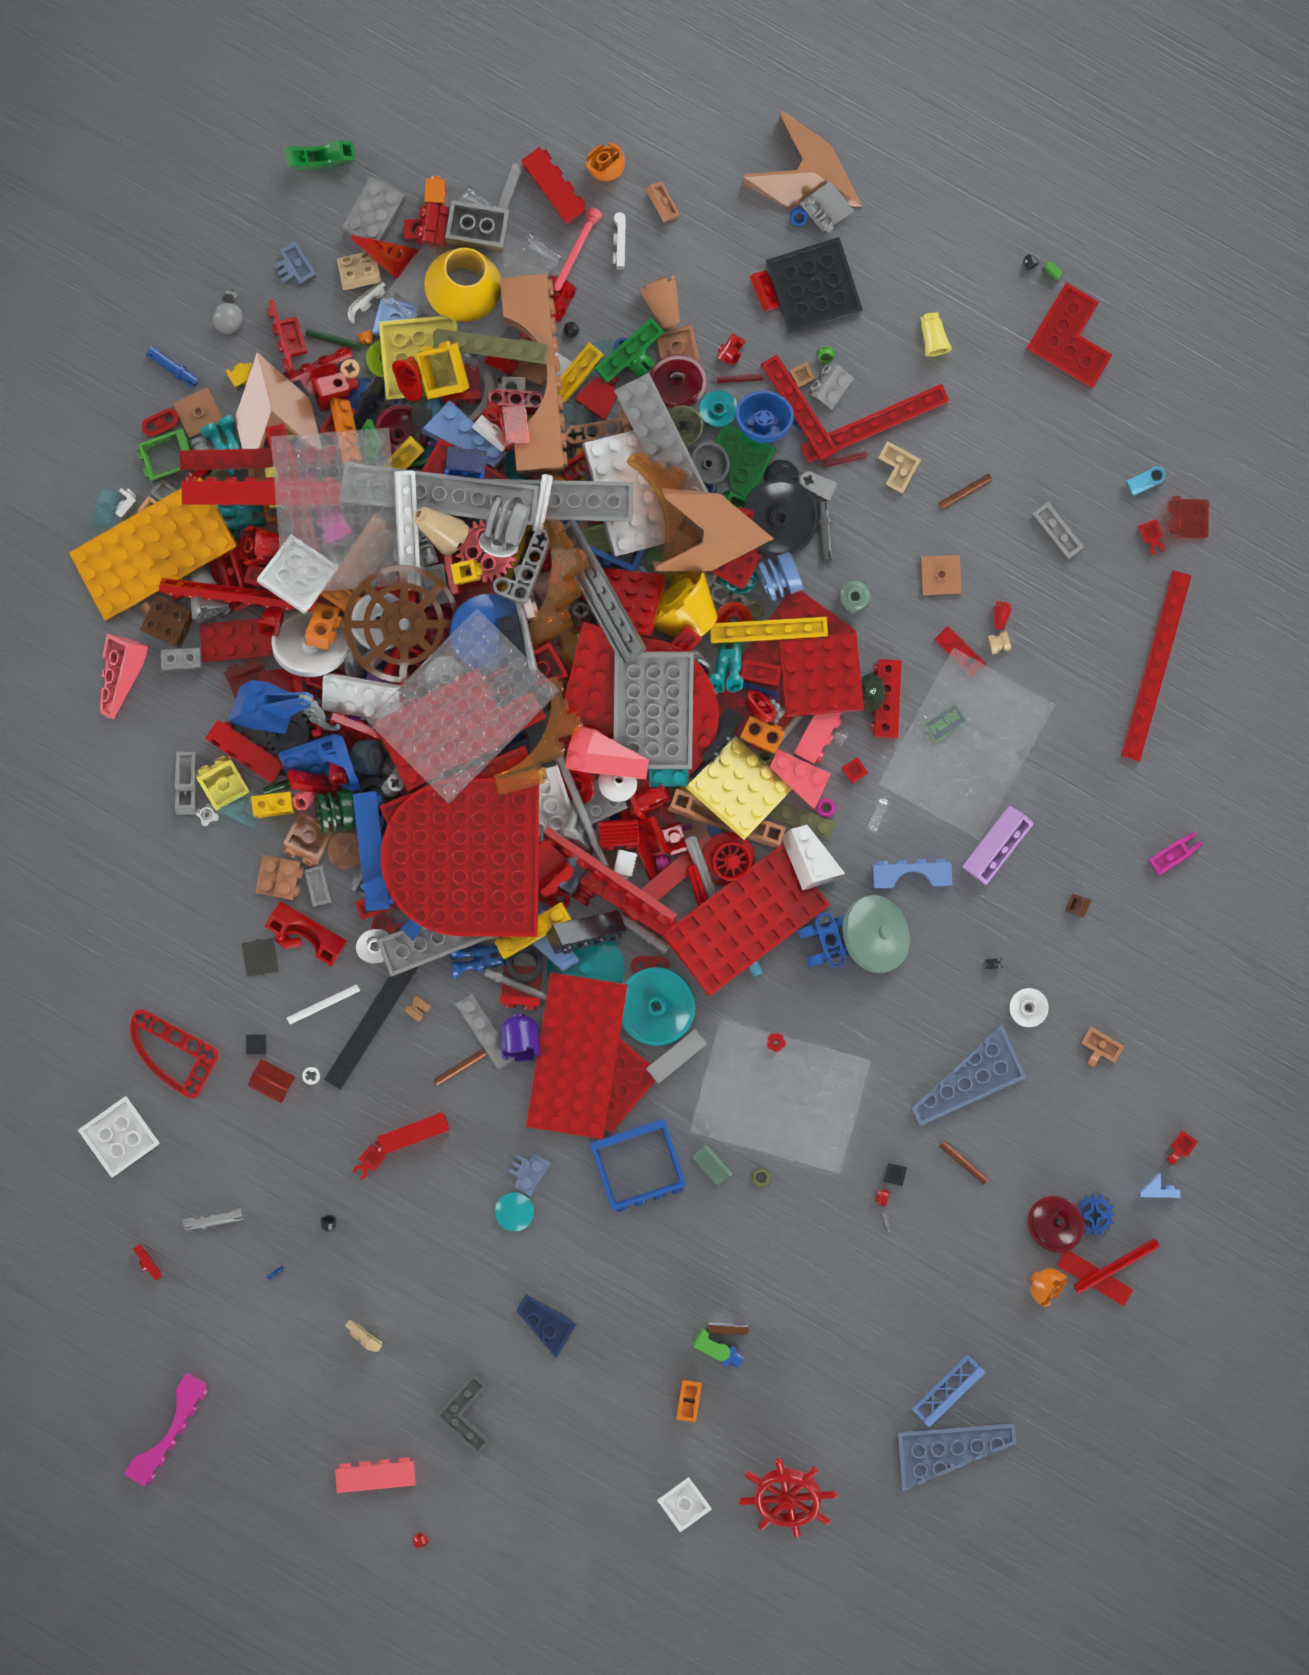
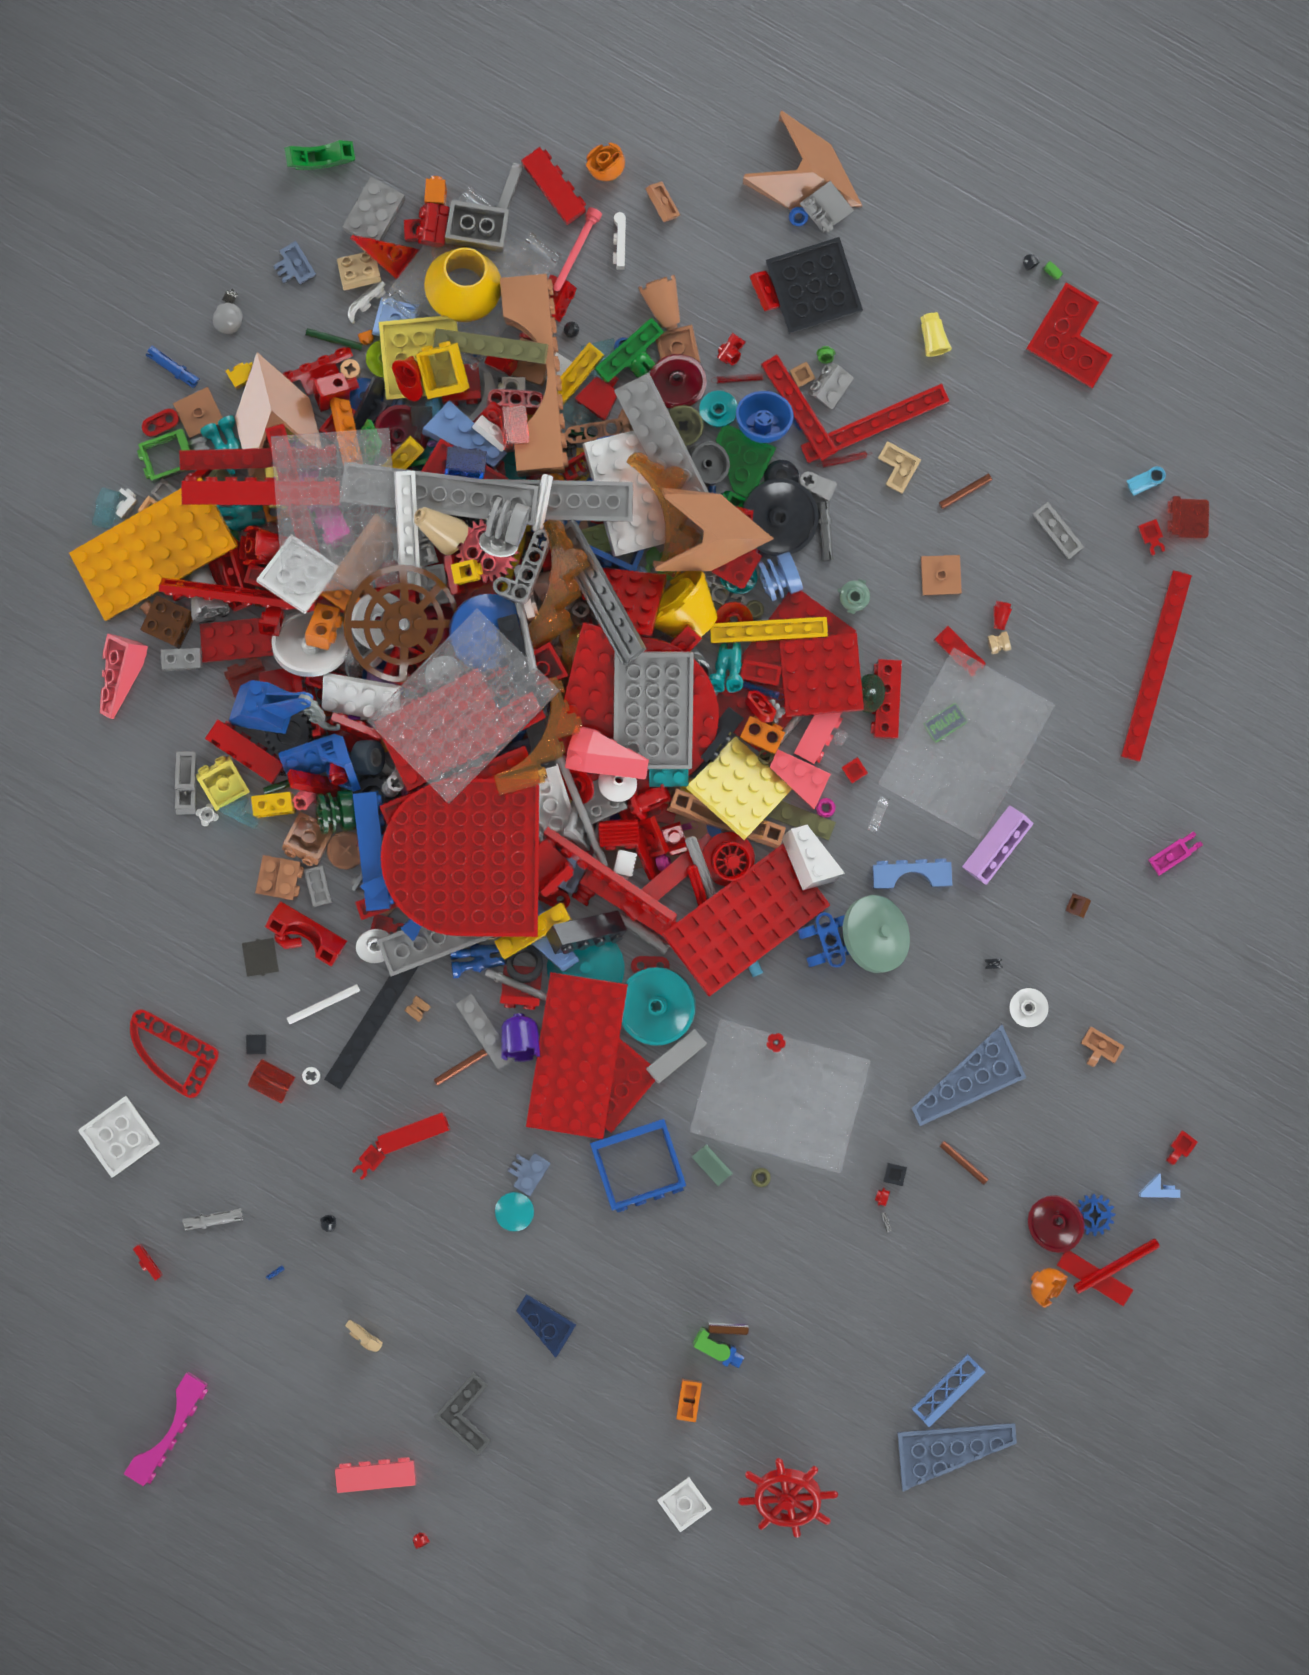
red bracket [266,300,307,376] -> none

